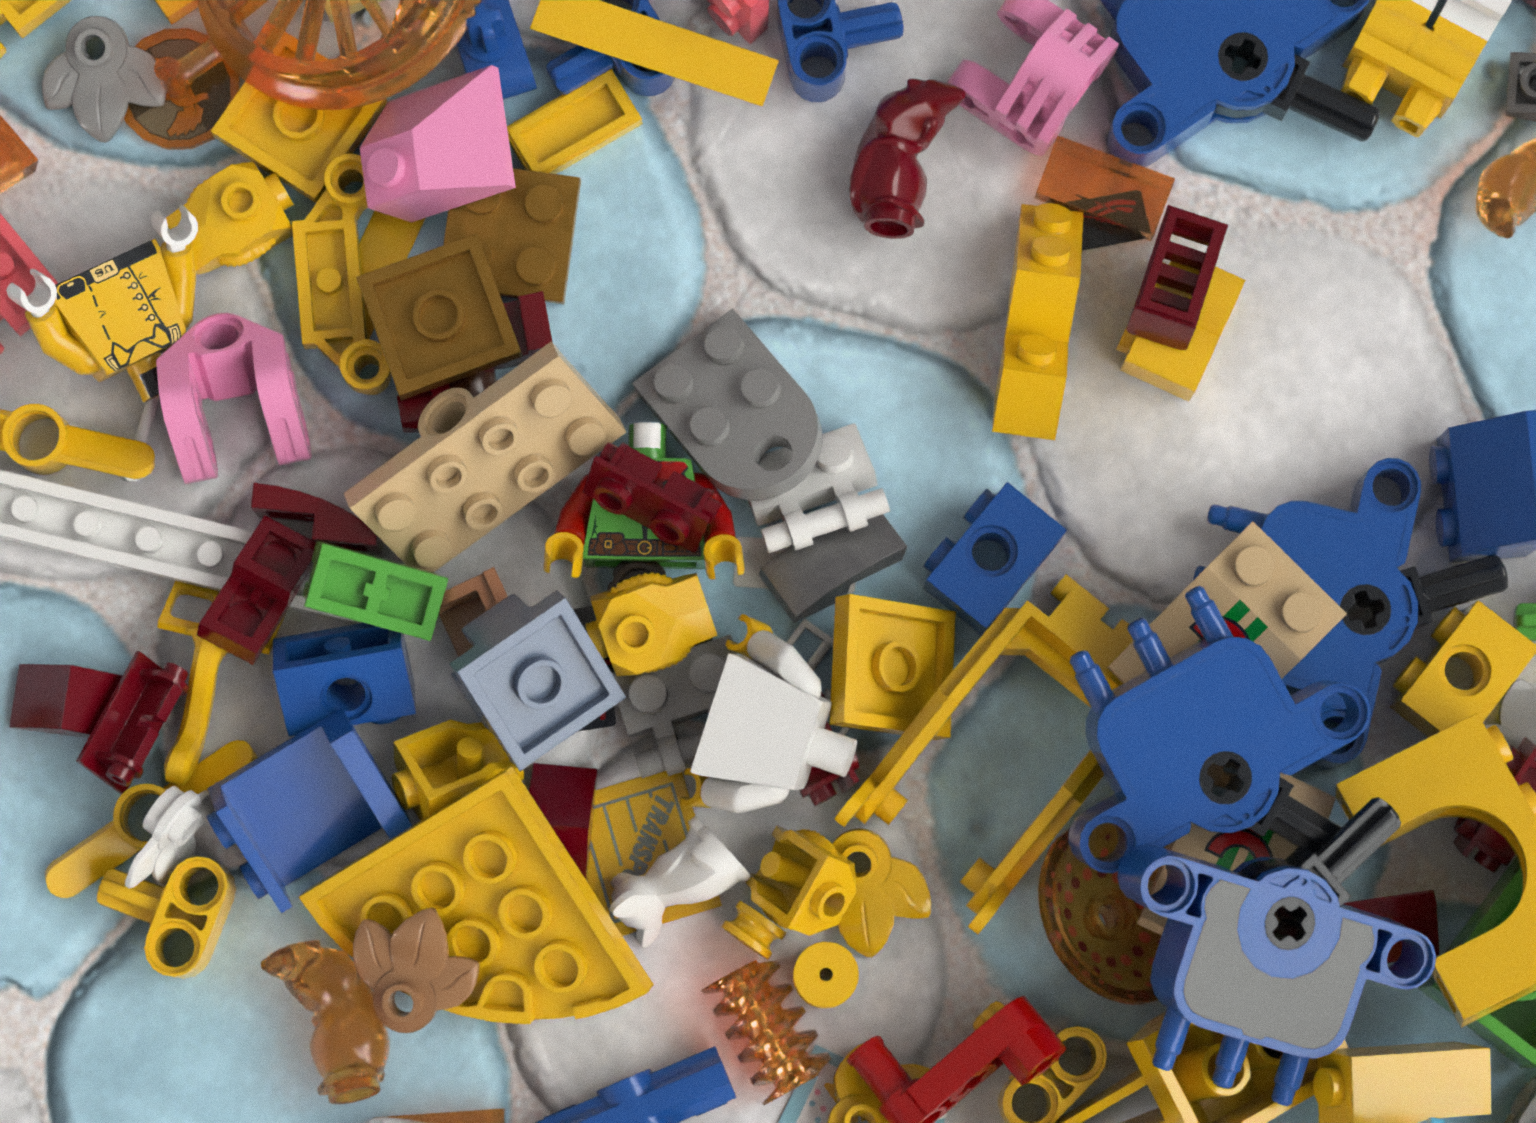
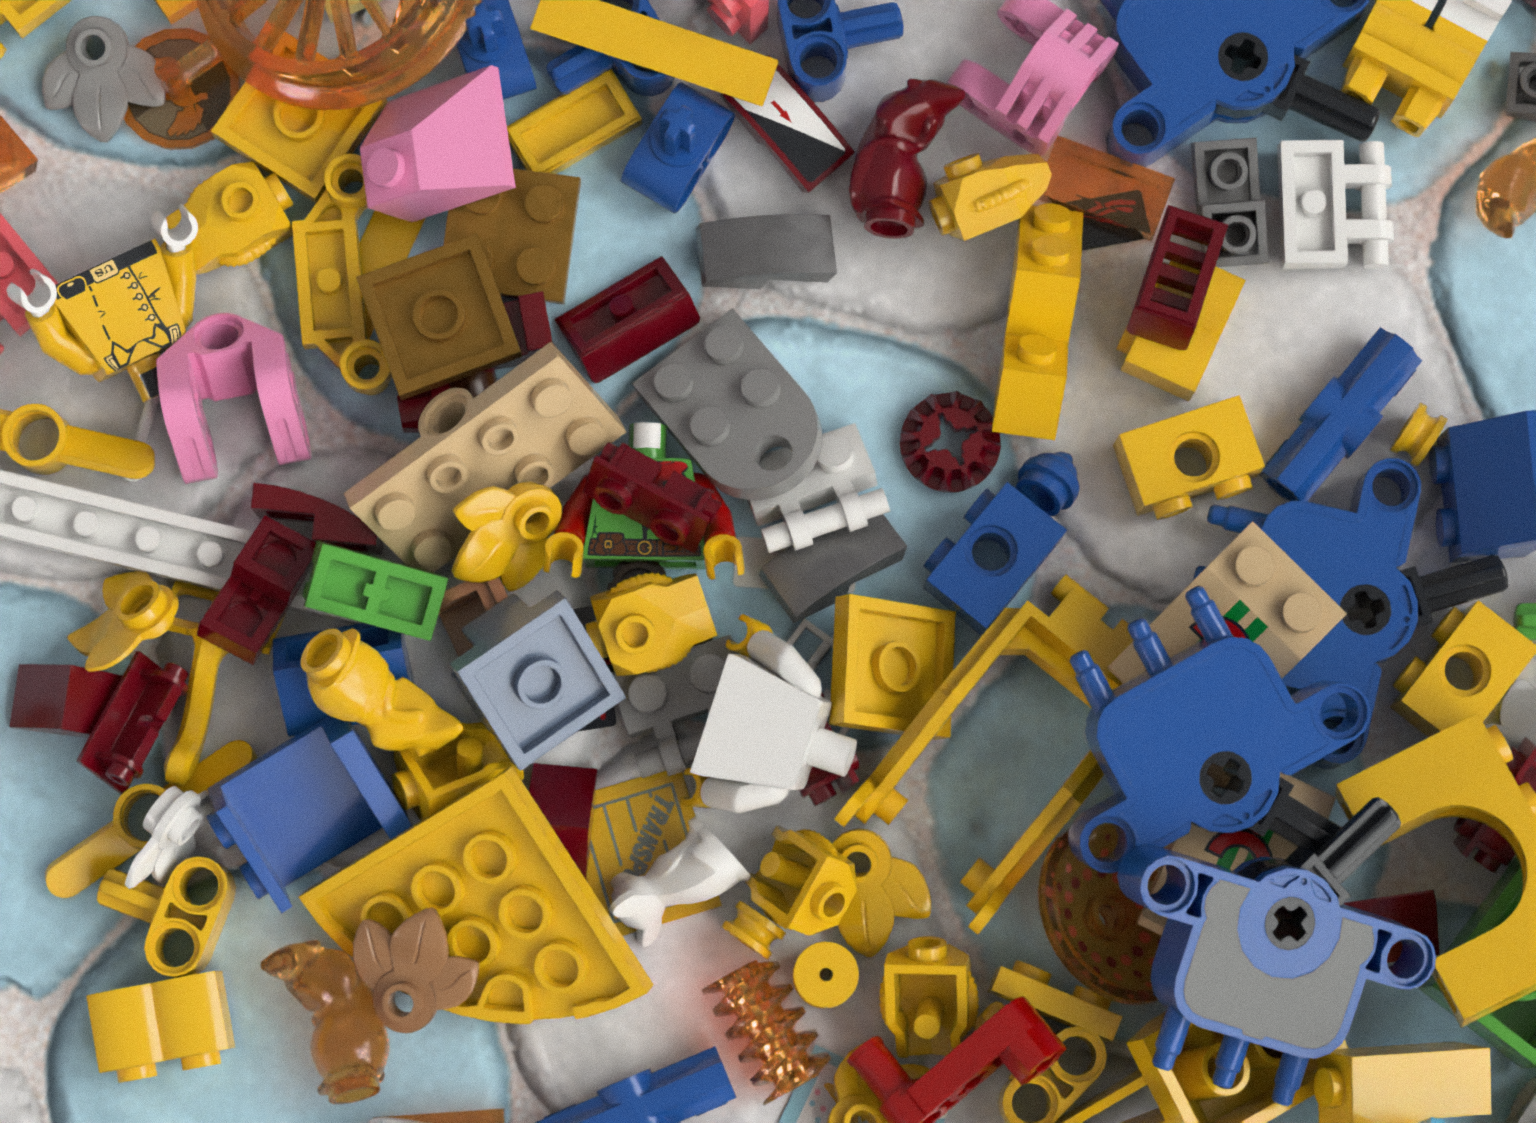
none -> yellow plate [67,571,179,672]
none -> yellow brick [86,971,236,1083]
none -> yellow animal [301,628,463,756]
none -> yellow plate [451,482,562,592]
none -> dark red slope [554,256,700,384]
none -> blue beam [620,82,736,214]
none -> flat silver slope [695,214,837,289]
none -> slope [719,55,855,193]
none -> yellow hand [879,936,979,1058]
none -> dark red gear [900,391,1001,493]
none -> yellow hand [928,153,1052,241]
none -> yellow plate [987,960,1123,1042]
none -> blue plate [1016,451,1080,516]
none -> yellow brick [1113,395,1265,520]
none -> flat silver slope [1191,137,1269,267]
none -> blue piece [1259,327,1422,502]
none -> white plate [1277,140,1394,269]
none -> yellow bush [1390,402,1448,467]

